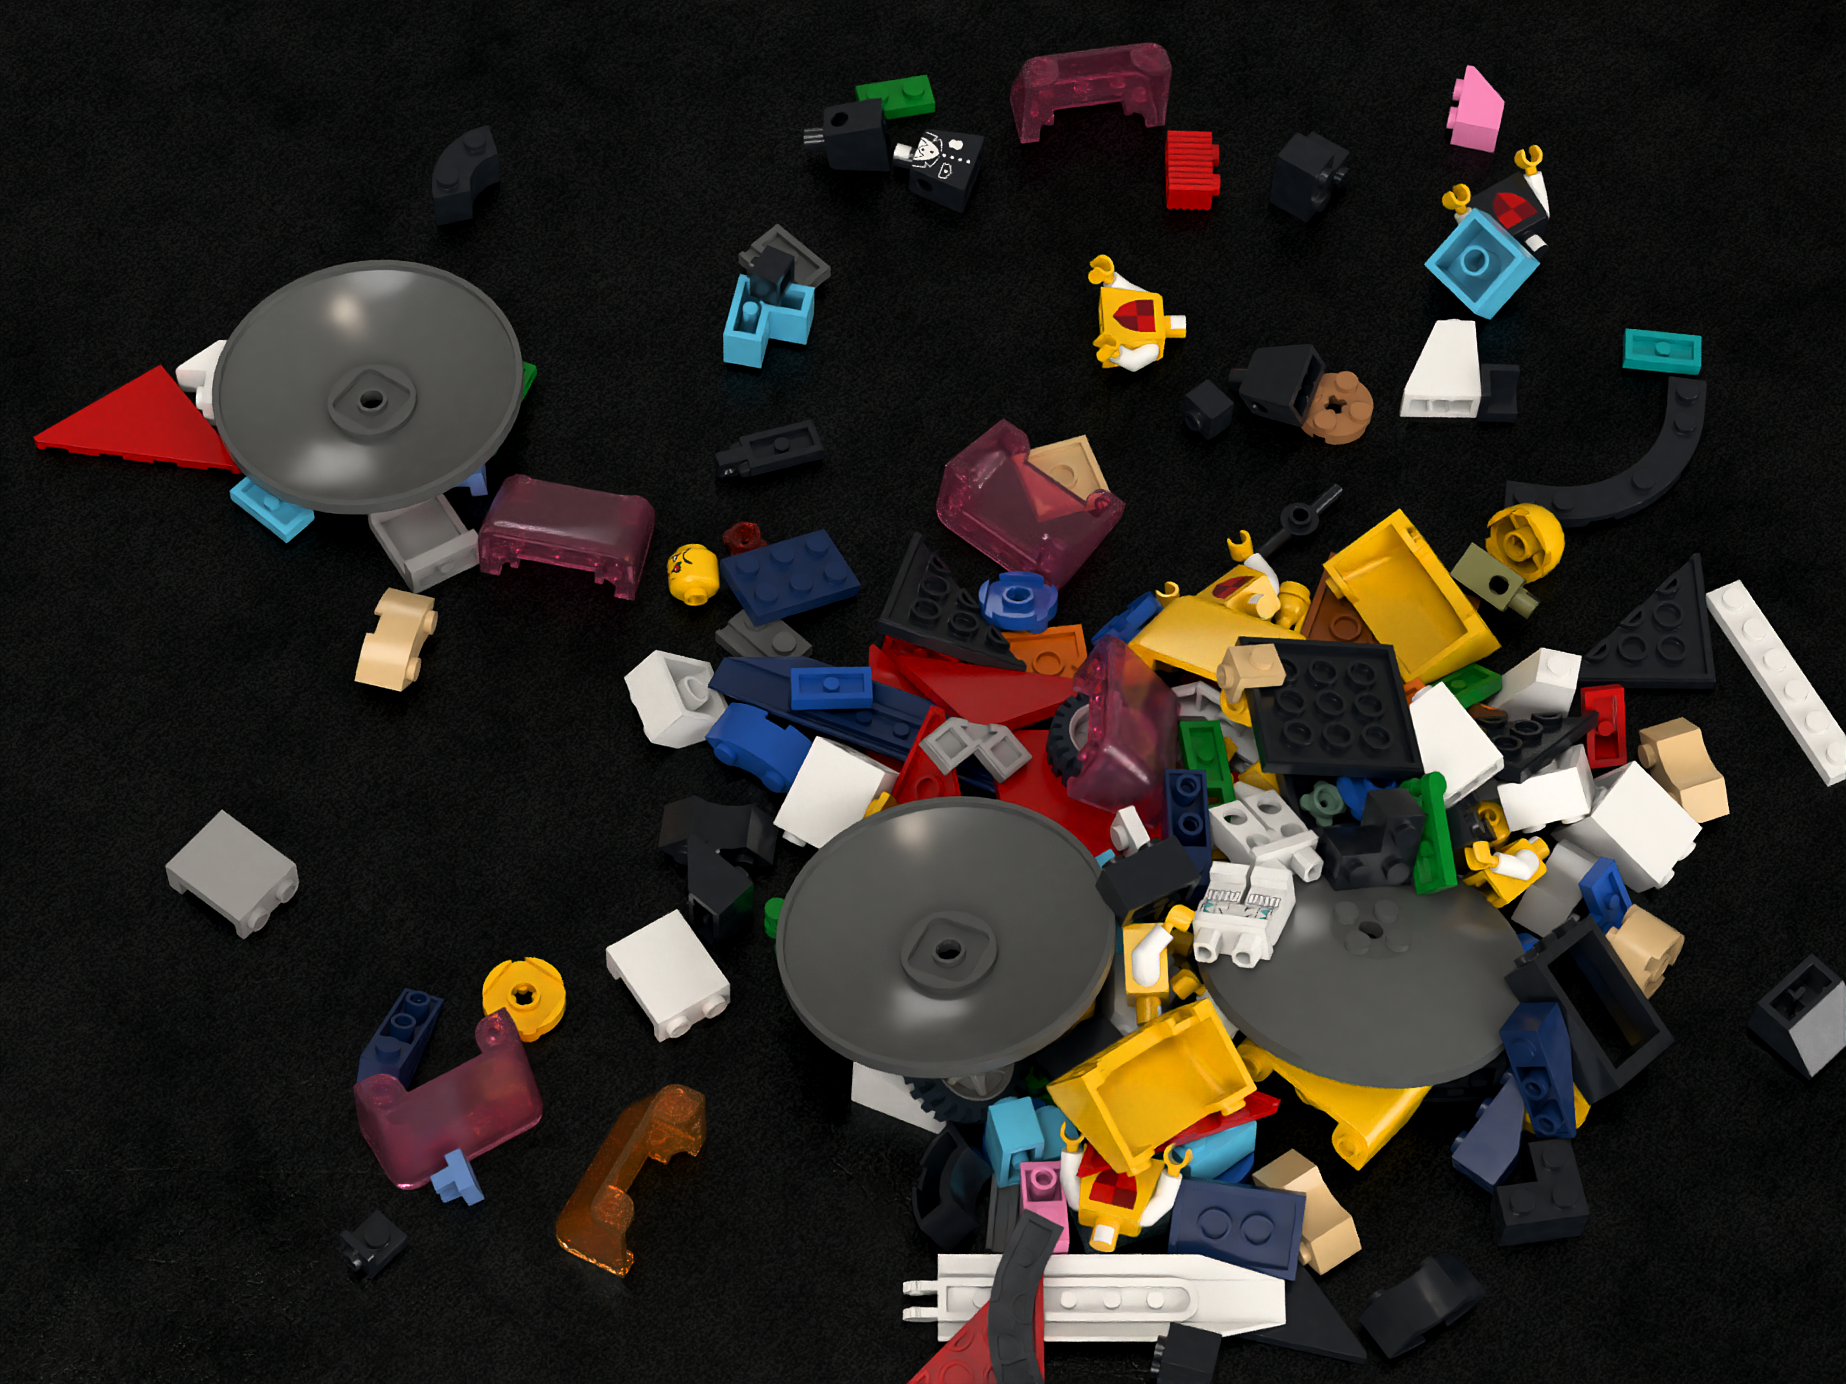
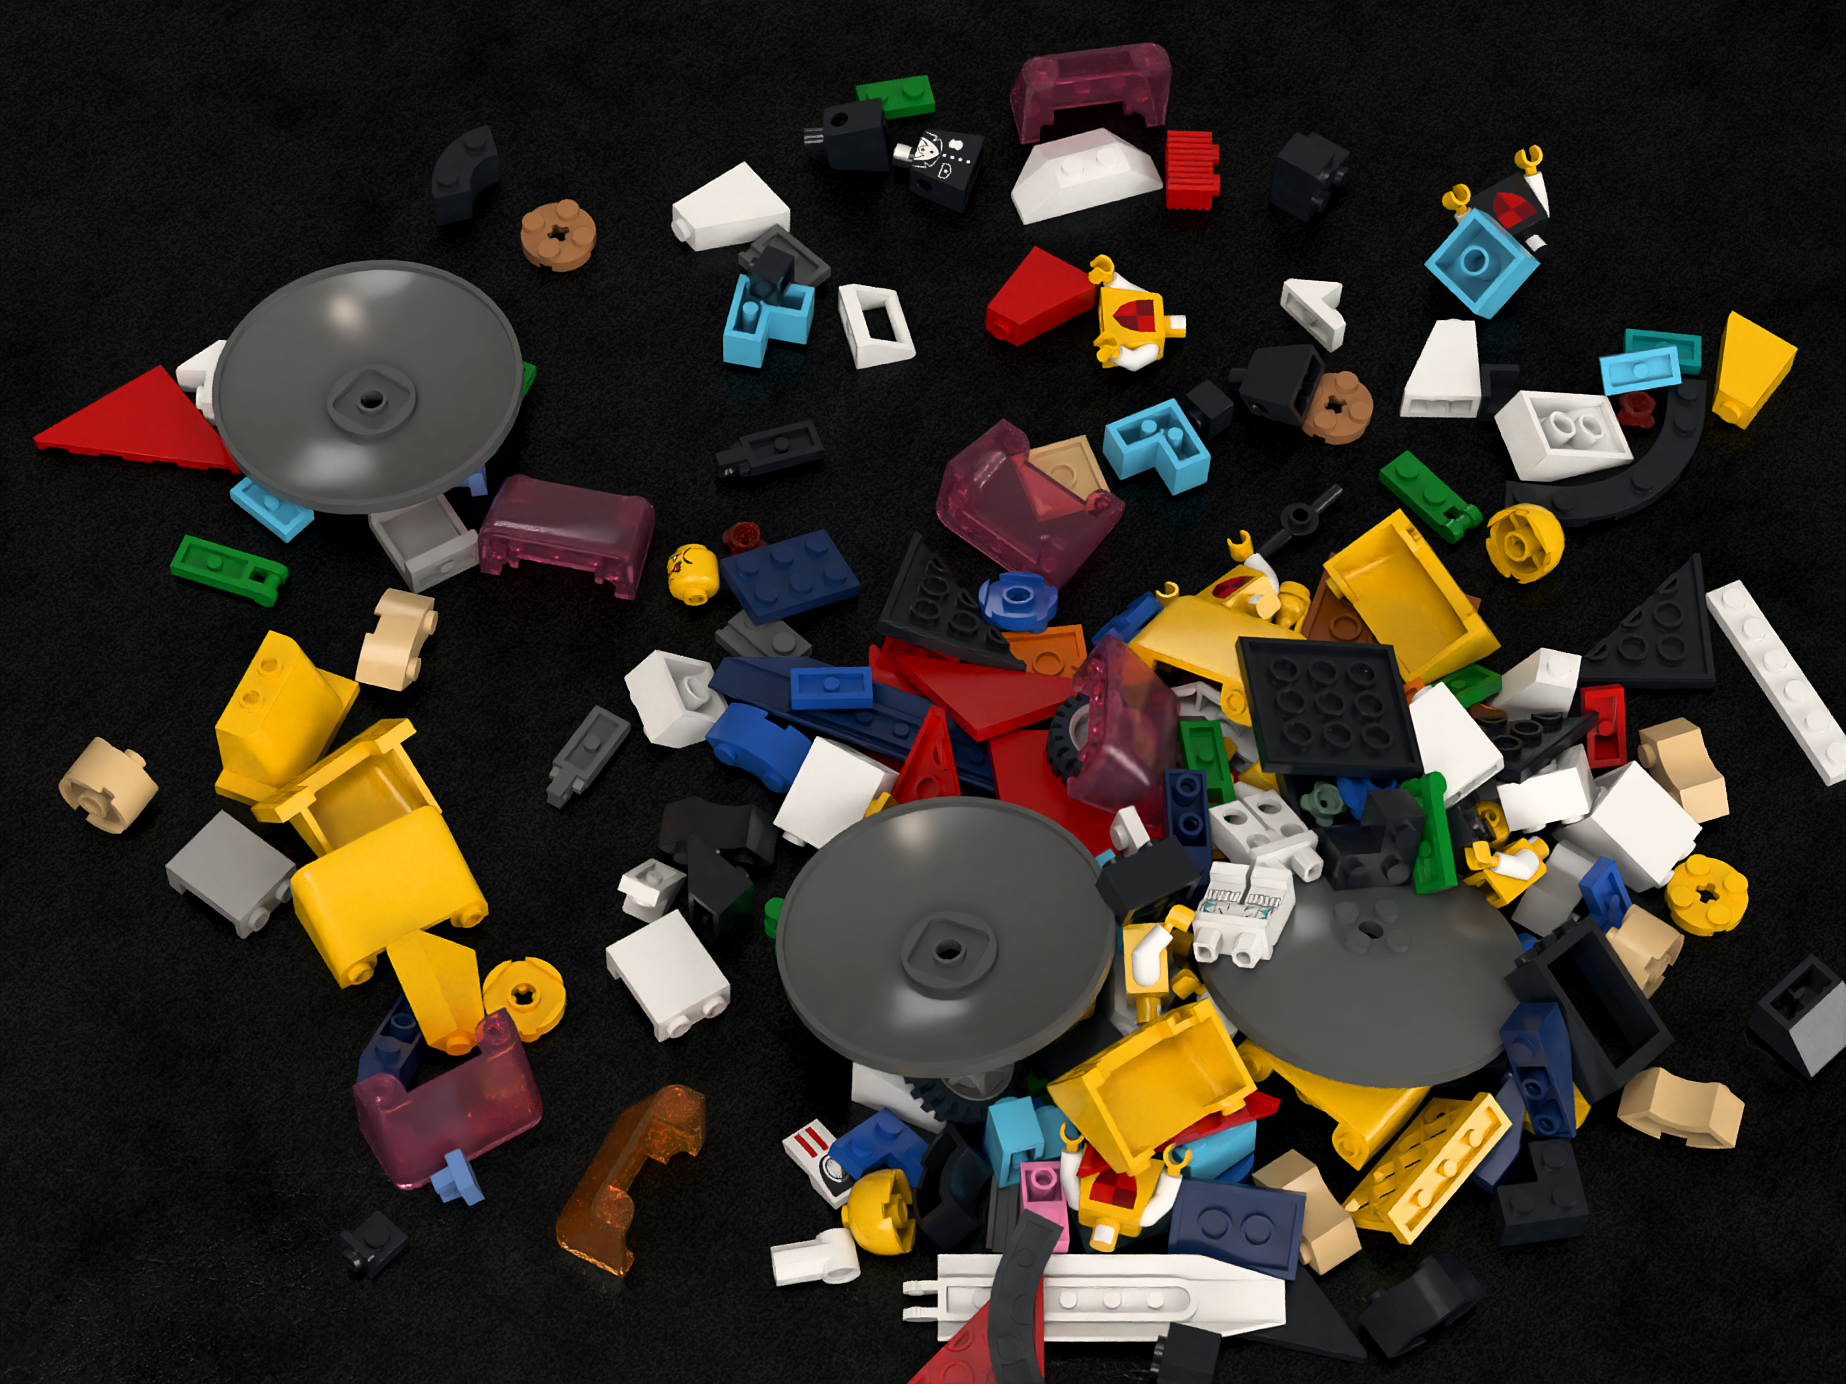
light grey tile [918,717,1032,784] -> none
tan bracket [1216,644,1286,703] -> none
bright pink slope [1446,65,1505,153] -> none
olive torso [1449,542,1541,619] -> none
none -> tan brick [58,737,159,834]
none -> green plate [170,535,290,607]
none -> yellow windscreen [215,630,360,806]
none -> yellow windscreen [250,718,442,858]
none -> yellow windscreen [290,805,489,989]
none -> yellow slope [386,929,488,1056]
none -> medium nougat plate [521,199,596,272]
none -> dark grey hinge [546,705,631,809]
none -> white slope [618,858,688,924]
none -> white slope [671,161,790,252]
none -> white piece [771,1228,861,1286]
none -> slope [782,1119,857,1210]
none -> blue plate [827,1107,929,1188]
none -> white tile [838,284,916,369]
none -> yellow cylinder [841,1169,916,1256]
none -> red slope [985,246,1099,346]
none -> white wedge [1011,128,1163,225]
none -> medium azure brick [1102,398,1211,496]
none -> white slope [1280,279,1346,353]
none -> yellow fence [1341,1092,1512,1245]
none -> green plate [1378,450,1483,544]
none -> white slope [1494,390,1634,482]
none -> medium azure plate [1599,344,1682,396]
none -> clear red plate [1616,391,1656,429]
none -> tan brick [1617,1067,1745,1149]
none -> yellow plate [1664,854,1748,937]
none -> yellow slope [1712,311,1798,430]

